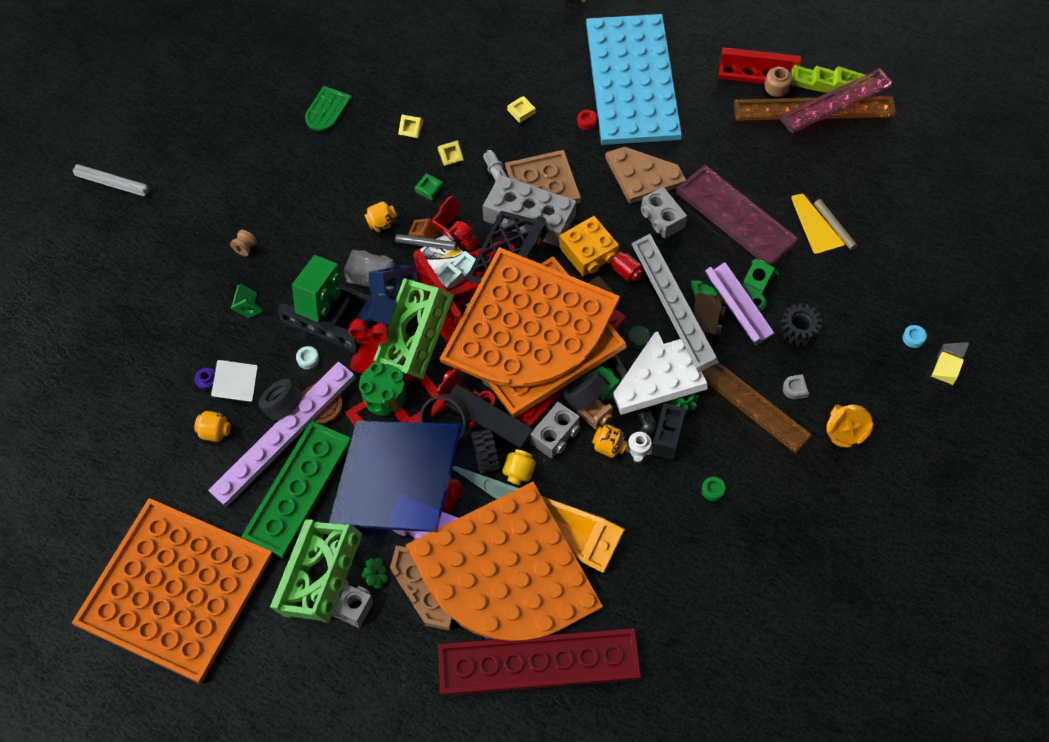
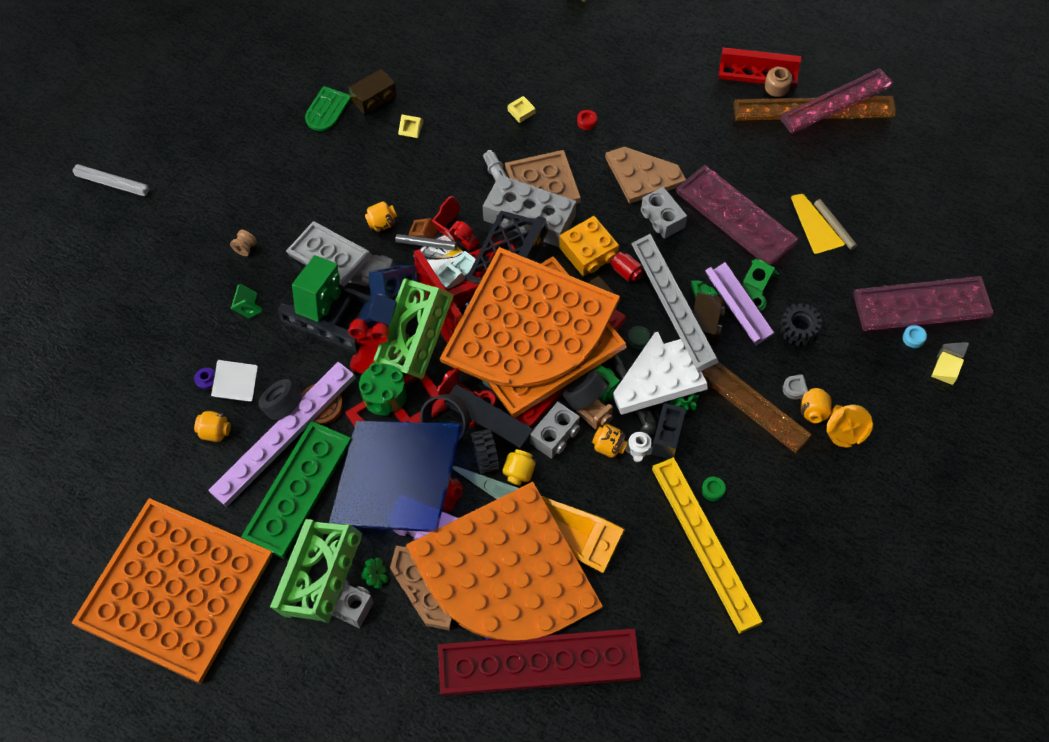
light aqua tile [296,346,319,369] -> none
green tile [415,173,443,200] -> none
light yellow slope [438,141,464,166] -> none
medium azure plate [586,14,681,145] -> none
lime slope [791,65,873,95] -> none
none -> light grey tile [286,221,372,287]
none -> dark brown brick [349,69,397,115]
none -> yellow plate [652,457,762,634]
none -> light orange head [801,388,831,423]
none -> clear pink plate [853,276,993,331]

